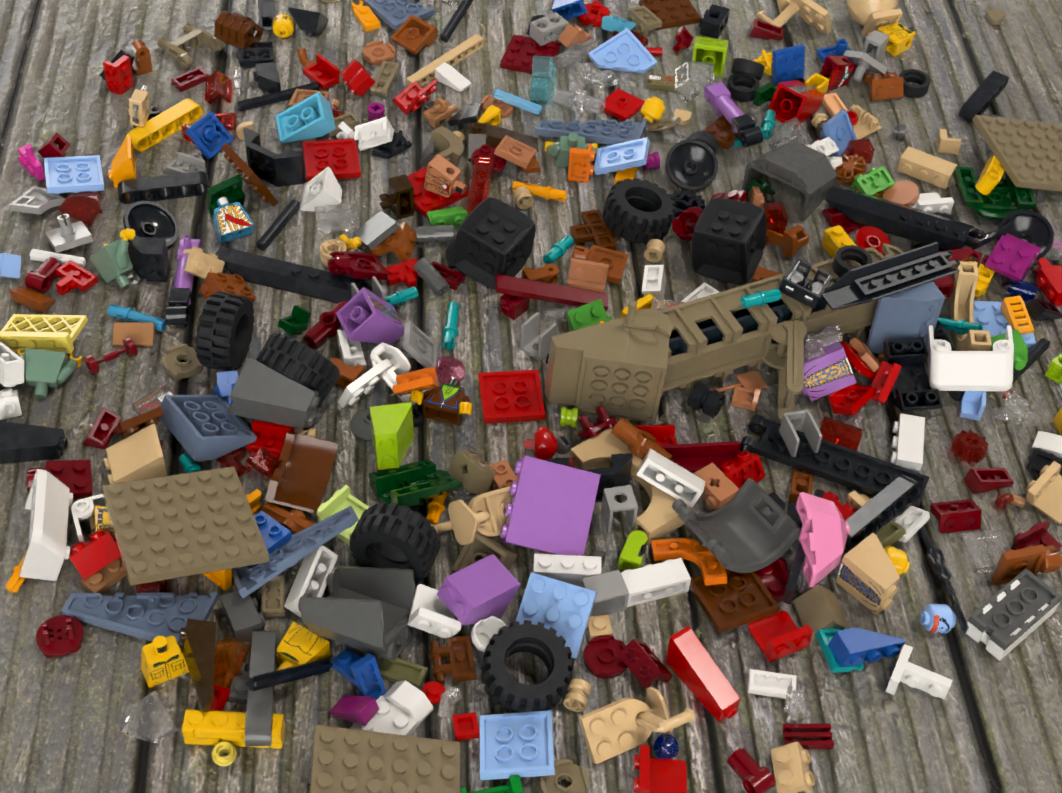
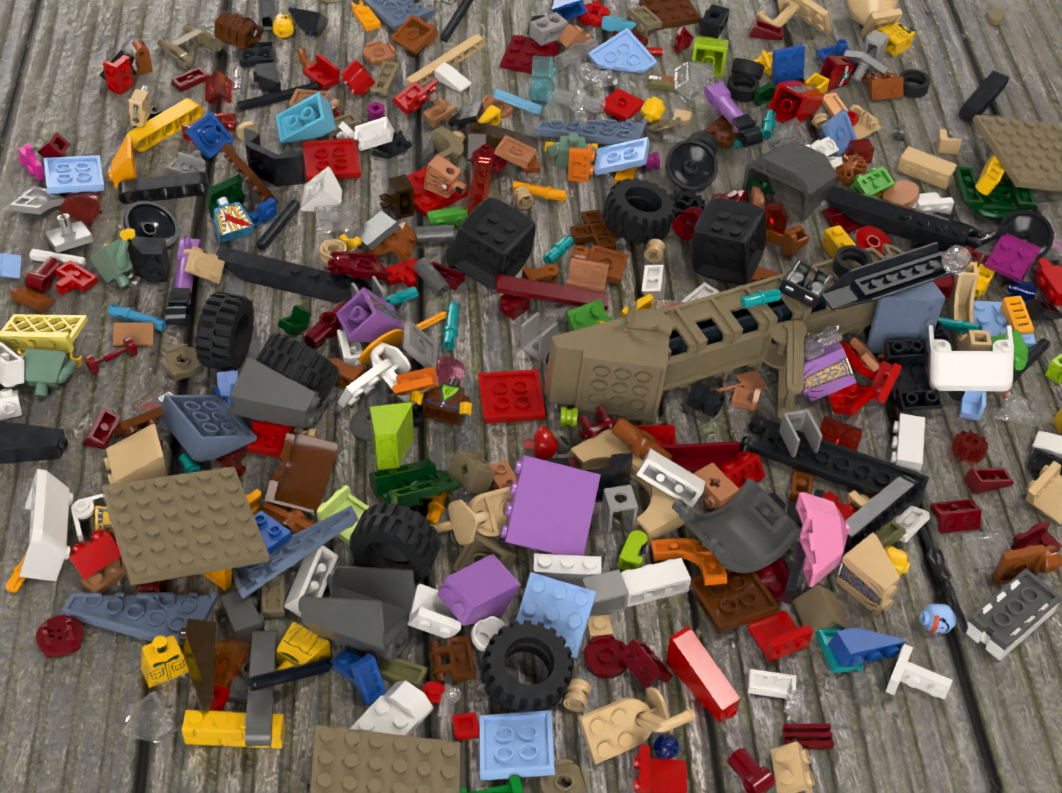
dark red plate [27,459,93,499] -> none
dark orange bracket [199,272,256,302] -> none
light yellow plate [212,742,237,766] -> none
clear red bracket [245,446,281,479] -> none
magenta slope [329,695,379,726] -> none
arm [995,493,1027,508] -> none
none -> blue plate [248,197,277,227]
none -> light orange piece [359,311,447,365]
none -> clear head [941,245,971,275]

